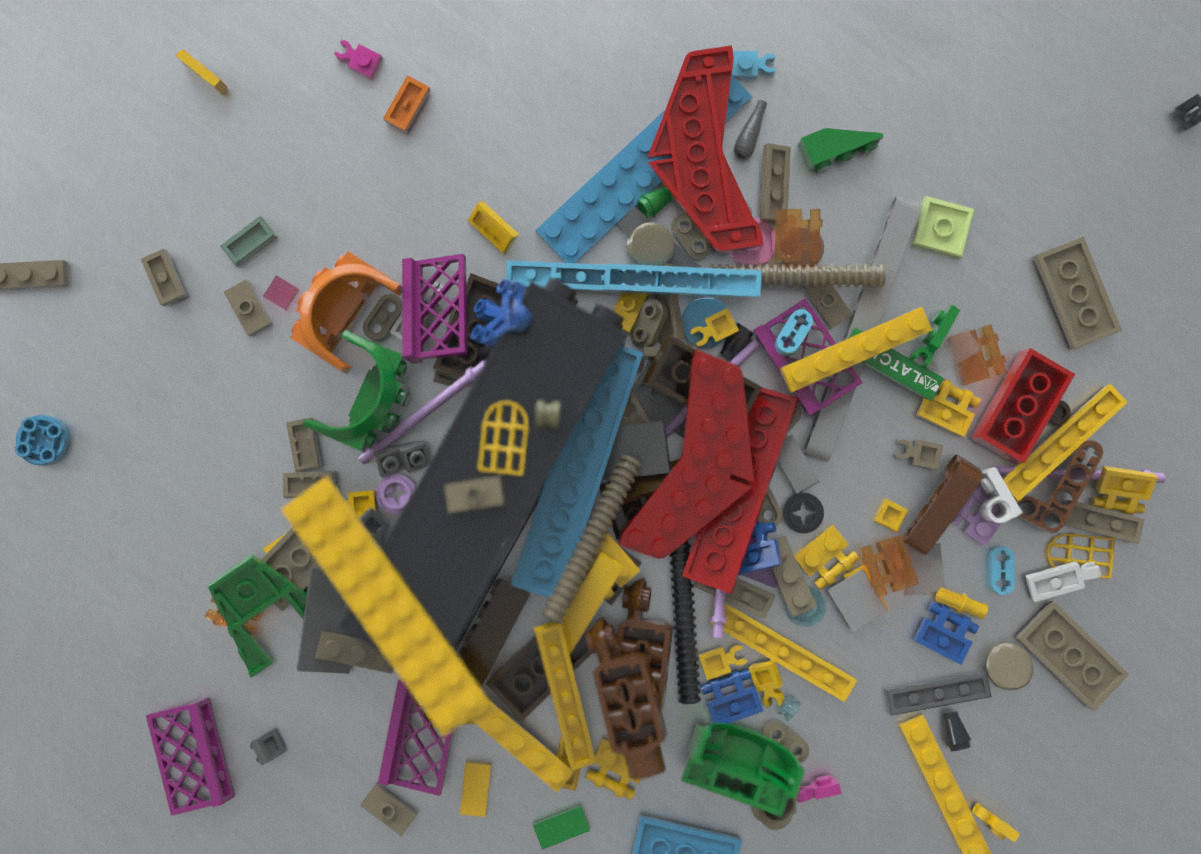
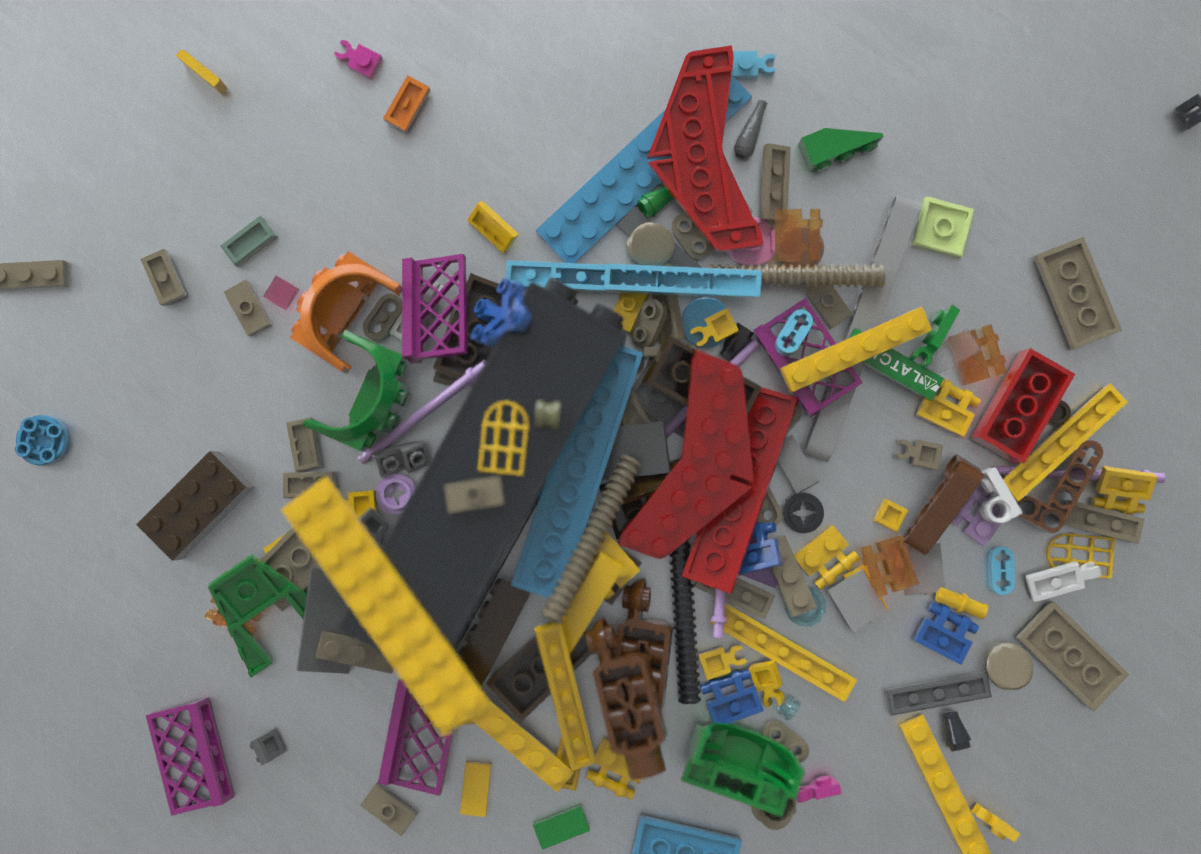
none -> dark brown brick [136,451,255,561]

